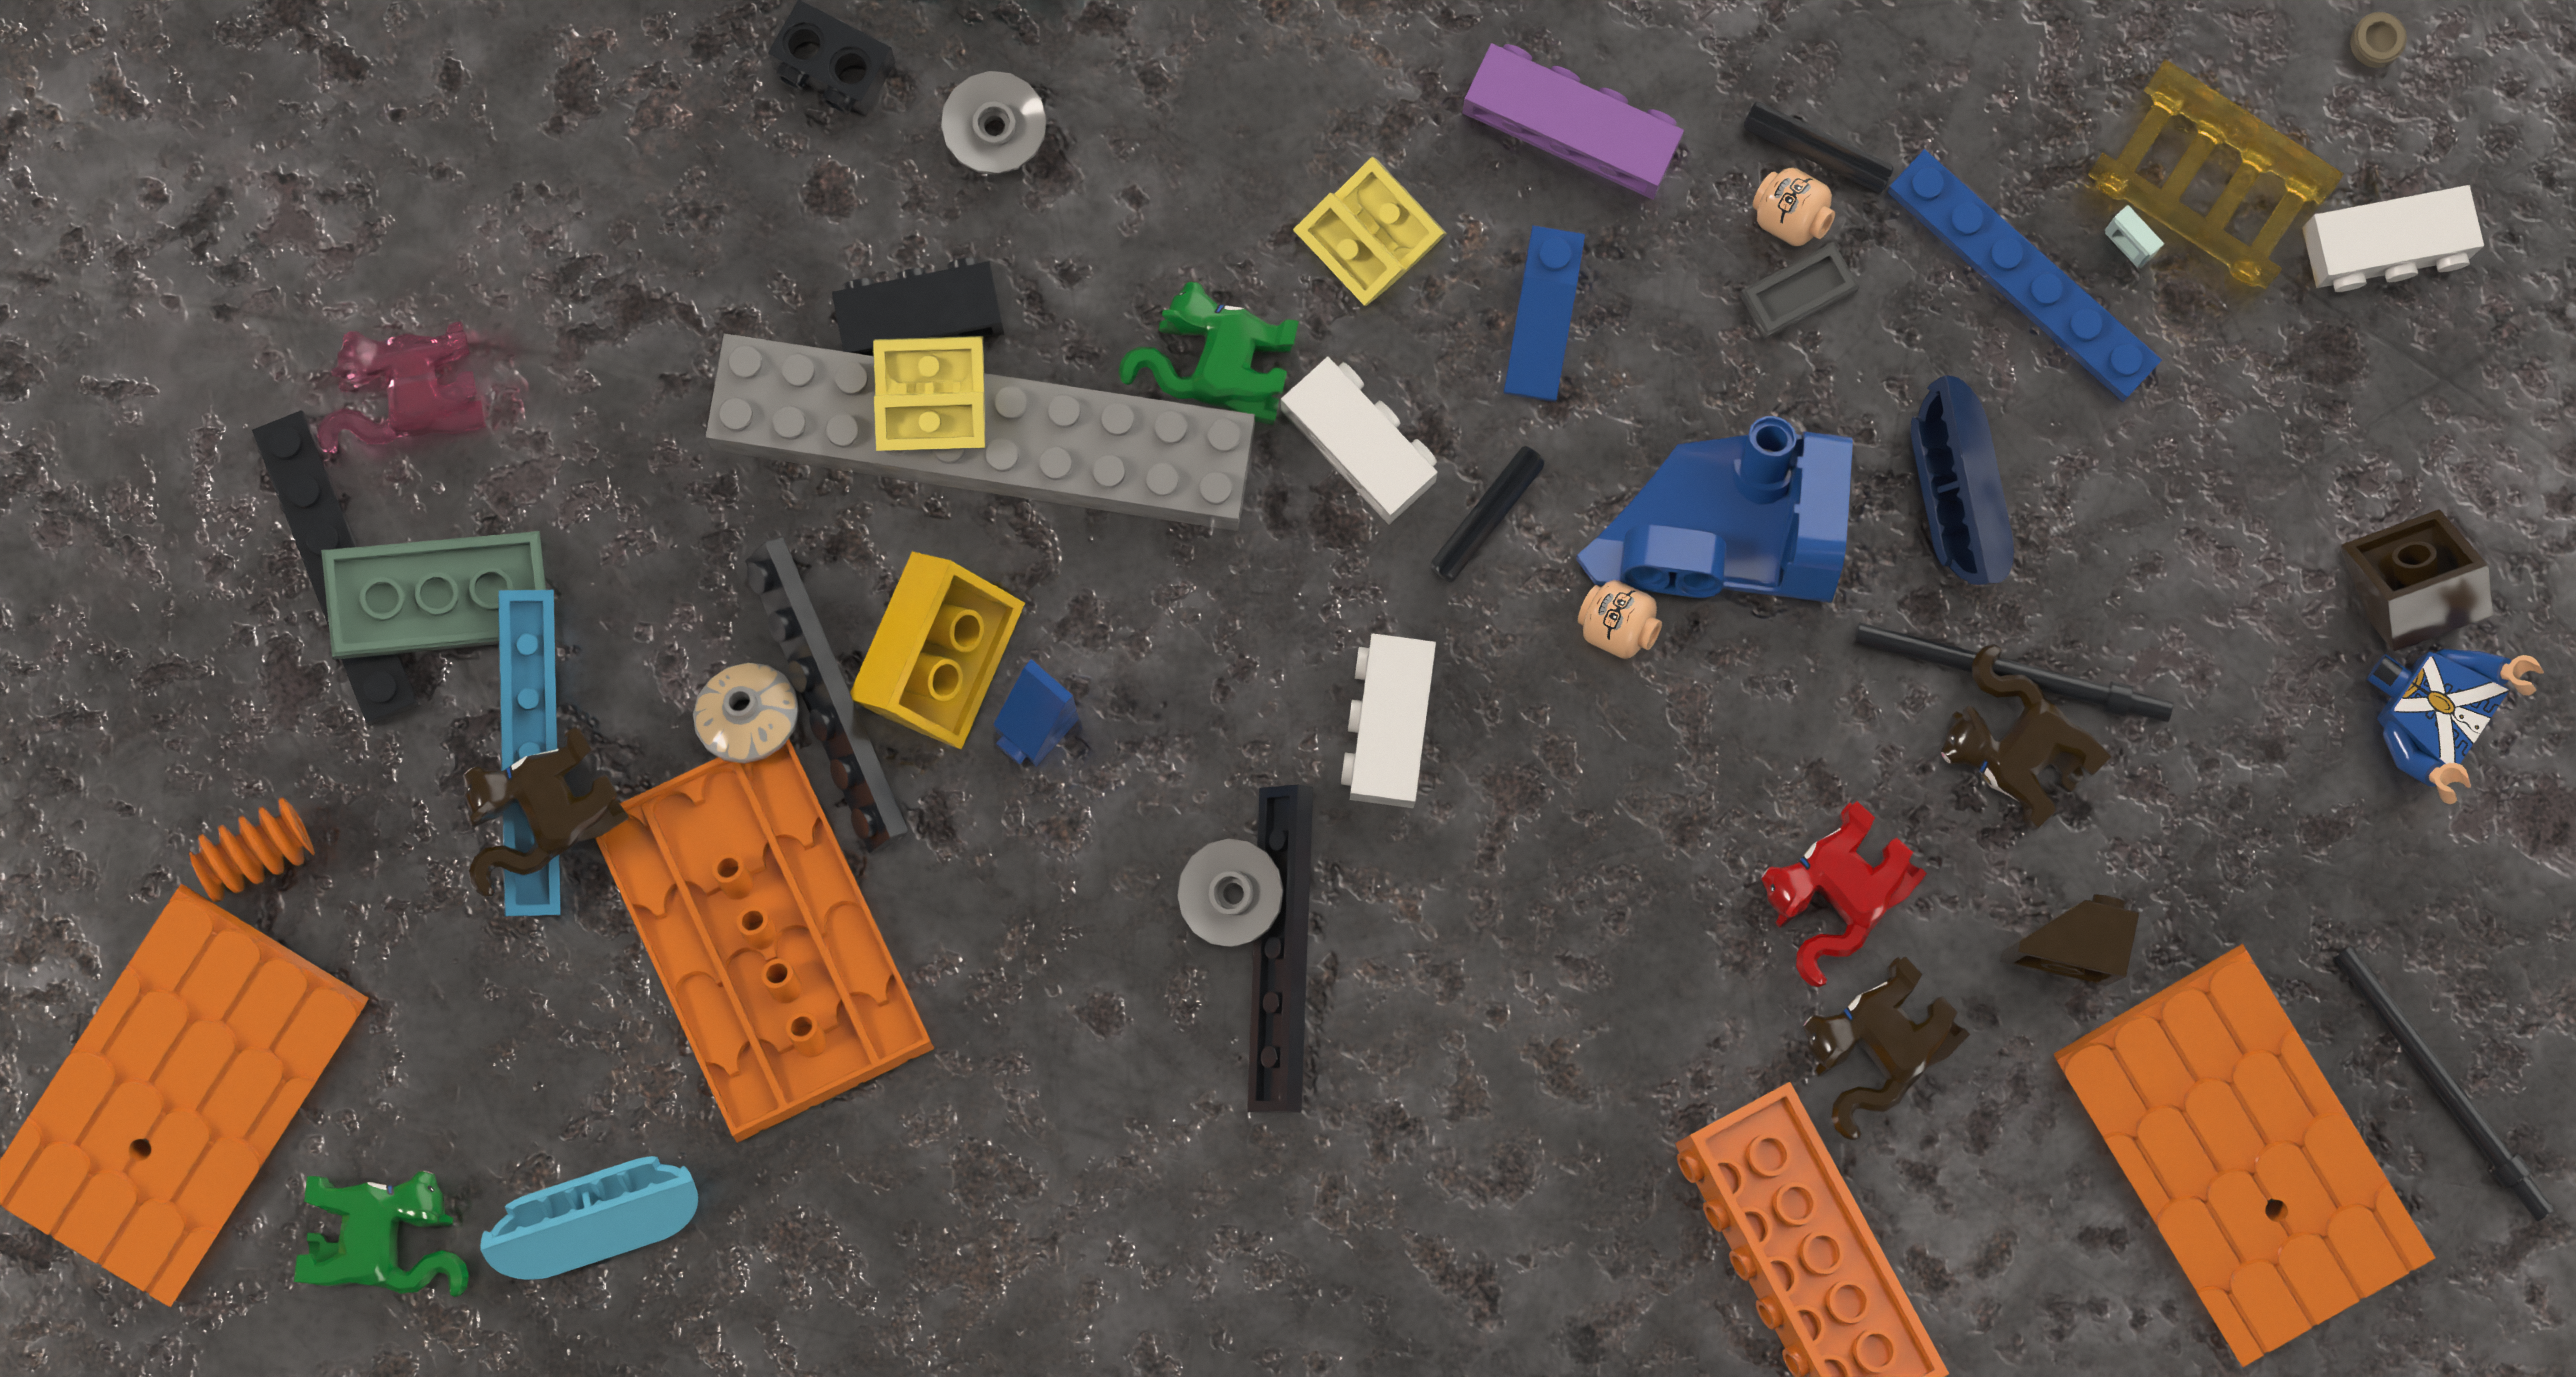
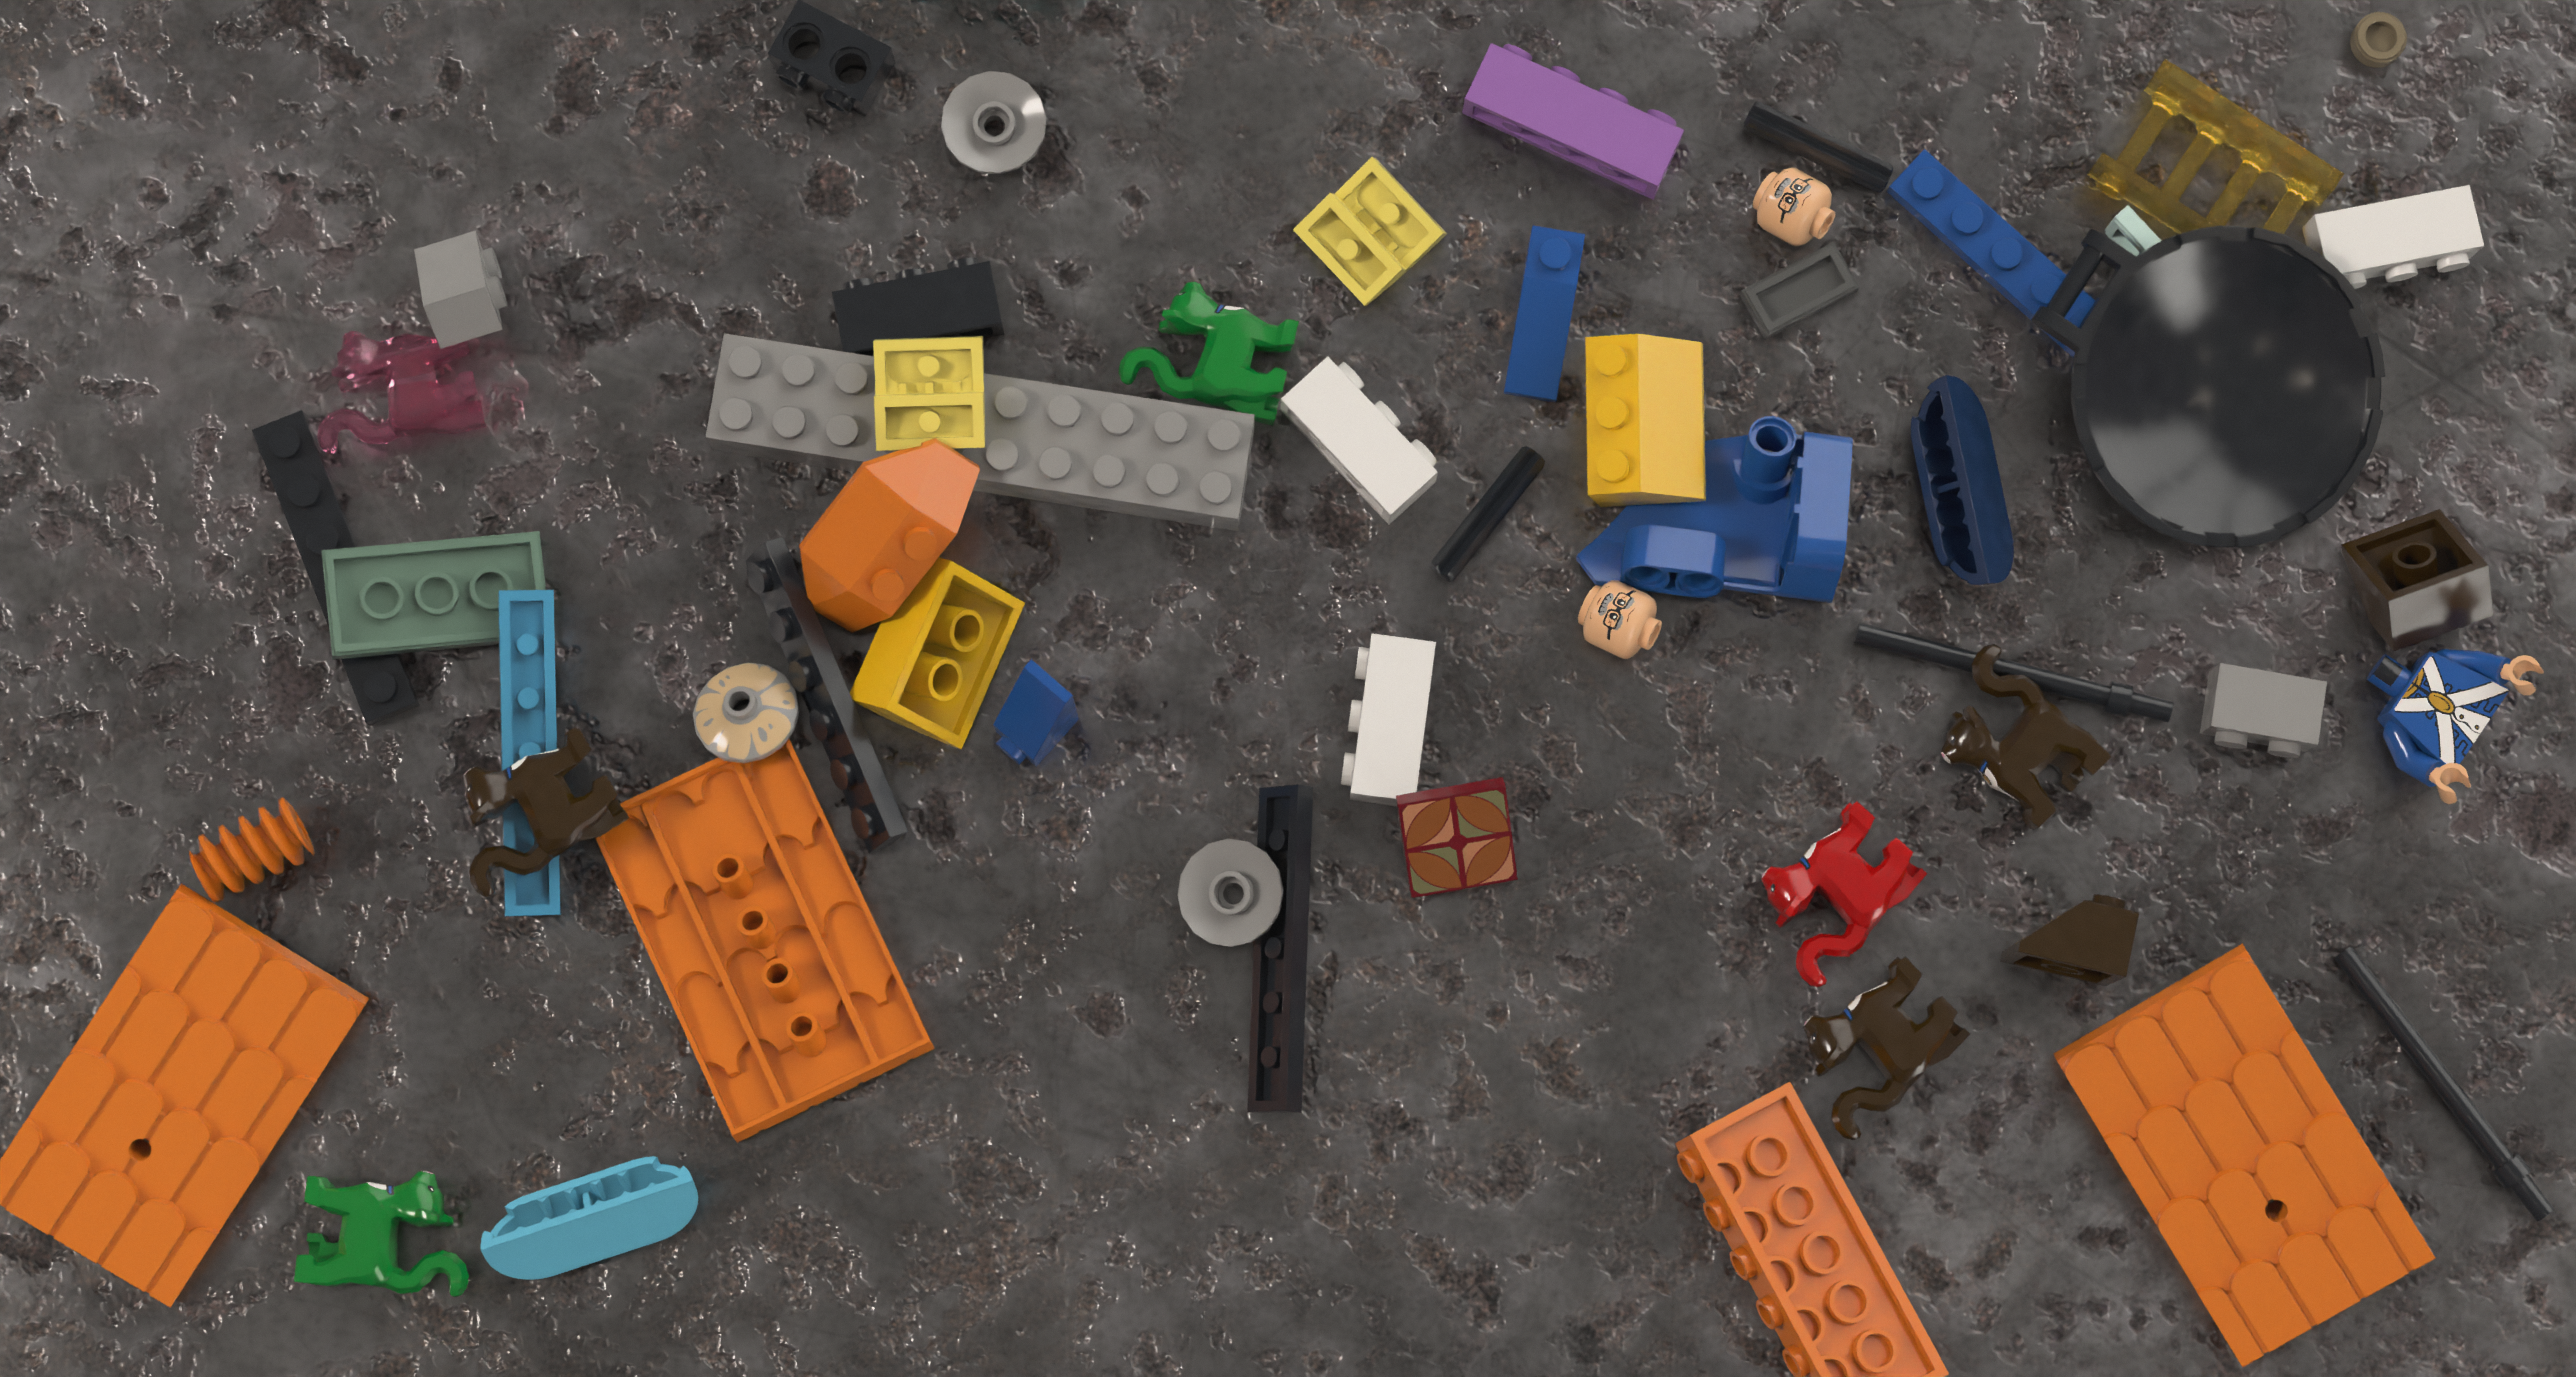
none -> light grey brick [414,231,507,349]
none -> orange wedge [799,438,980,633]
none -> tile [1396,777,1518,898]
none -> yellow slope [1585,334,1706,507]
none -> black dish [2031,225,2385,548]
none -> light grey brick [2200,663,2327,758]

